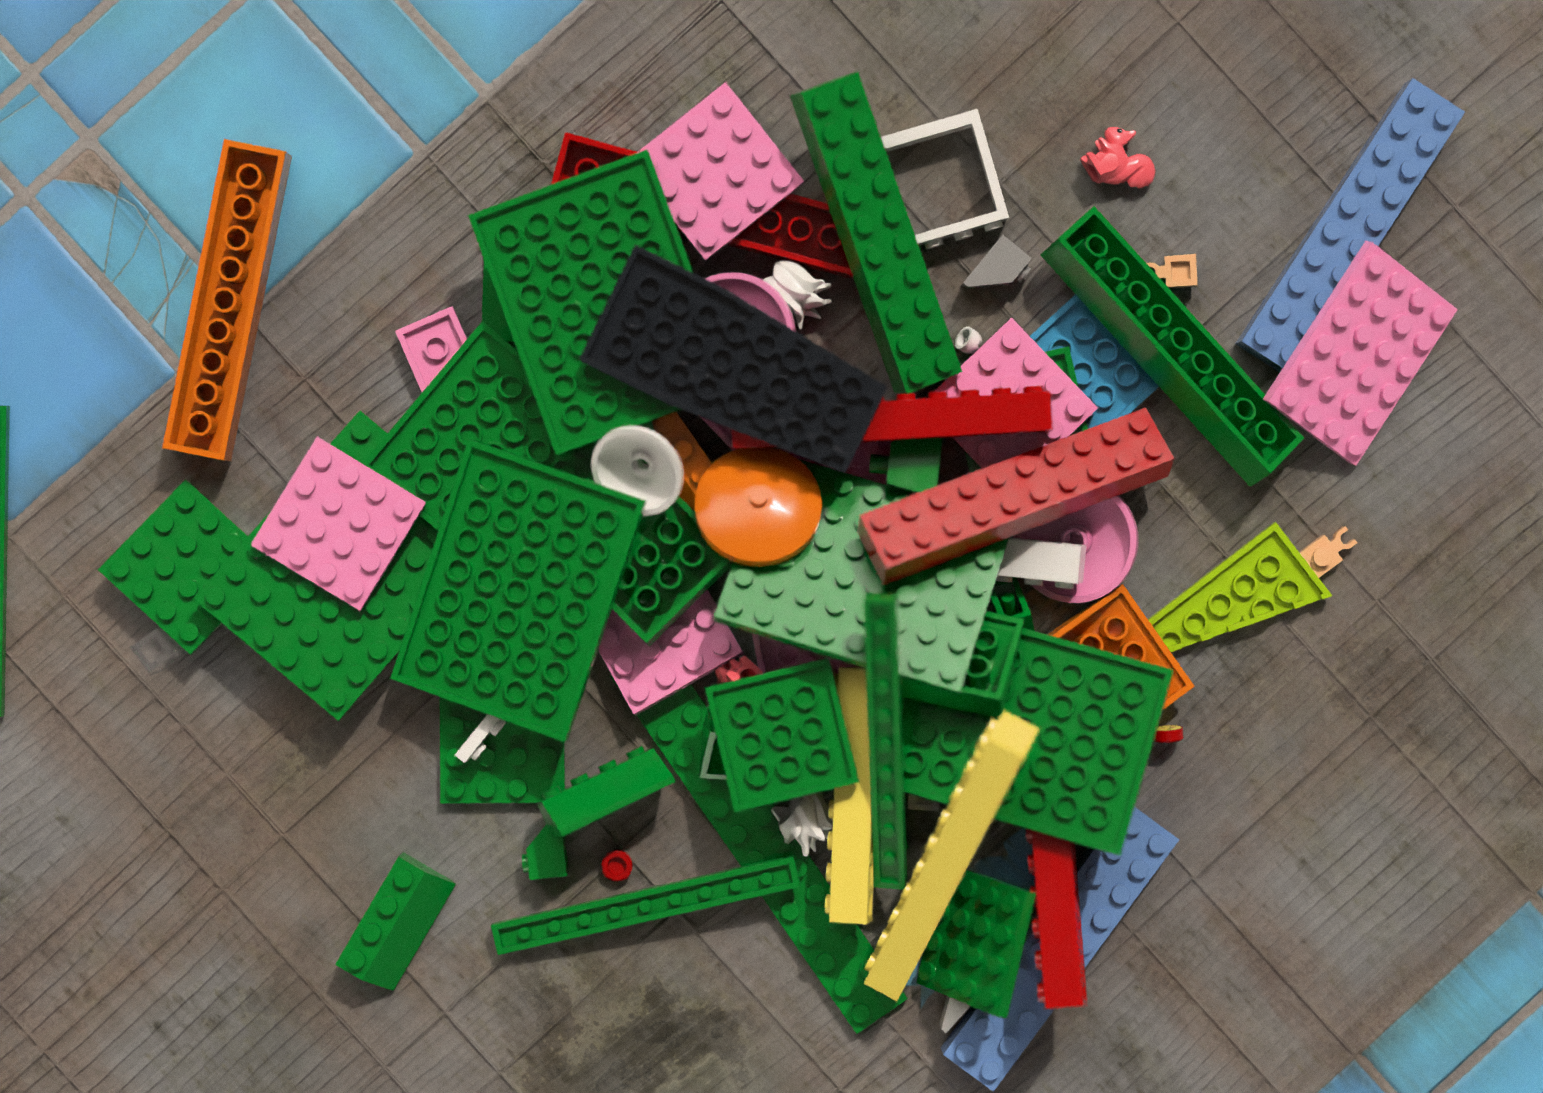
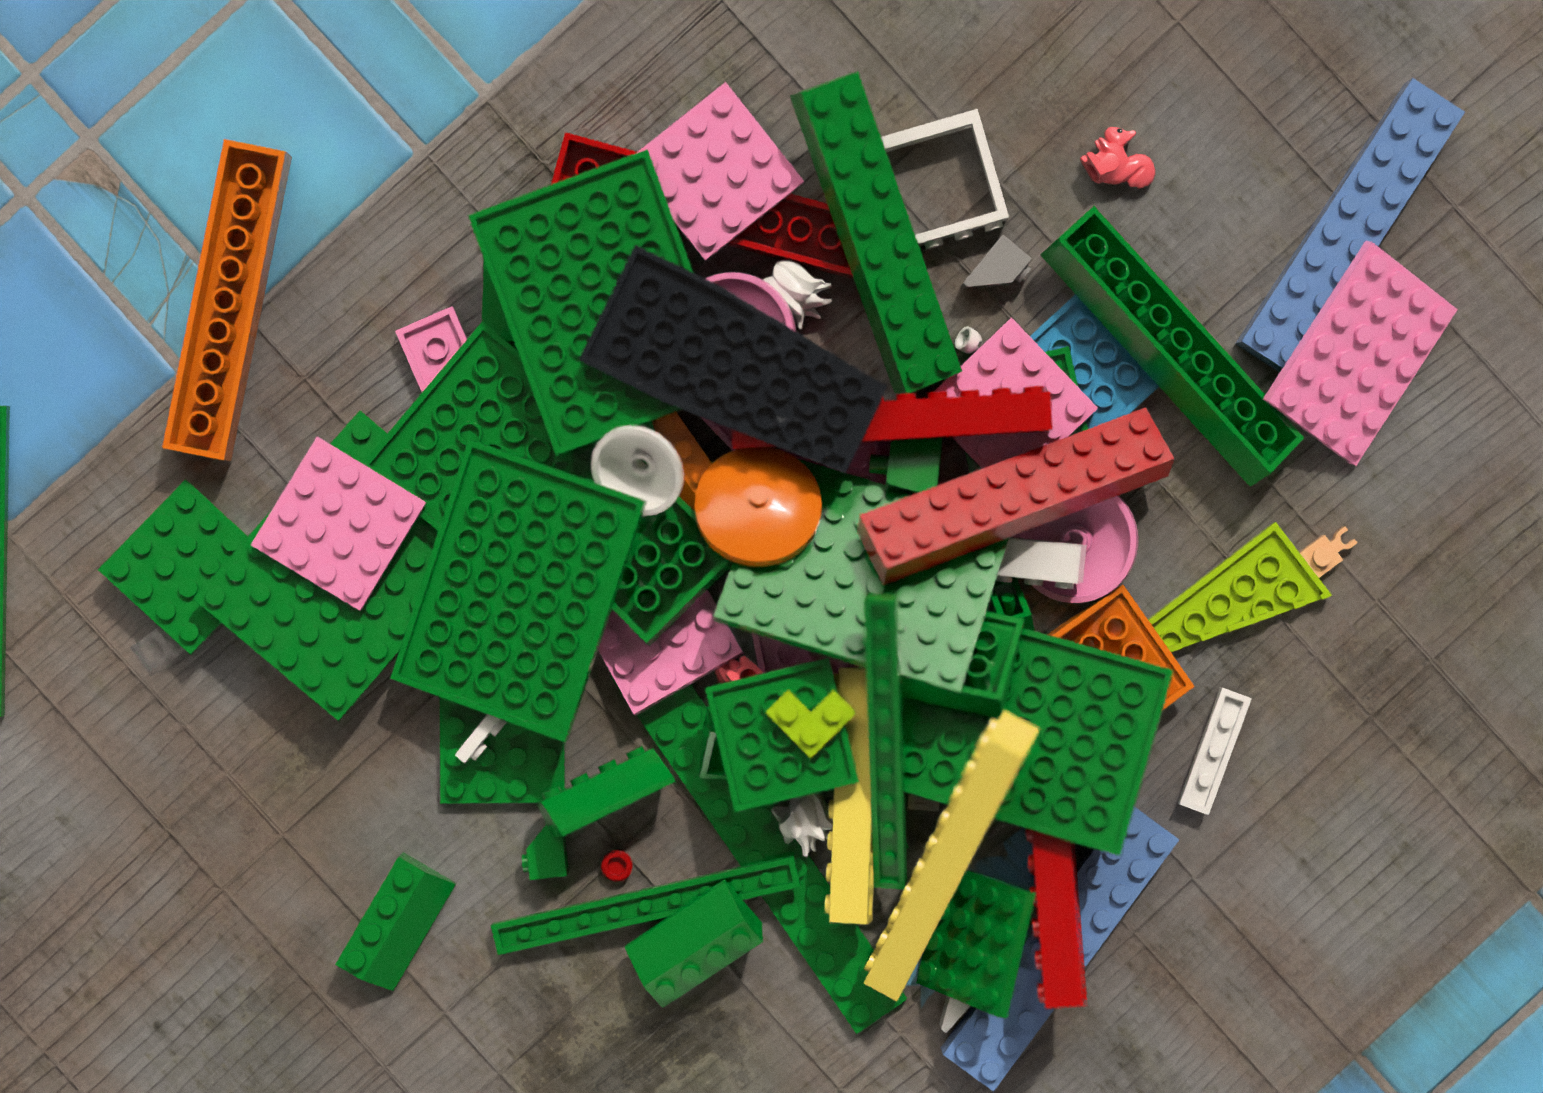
light nougat plate [1146,254,1198,289] -> none
red tile [1154,725,1184,743] -> none
none -> green slope [625,879,763,1008]
none -> lime plate [766,690,856,758]
none -> white plate [1178,687,1252,815]

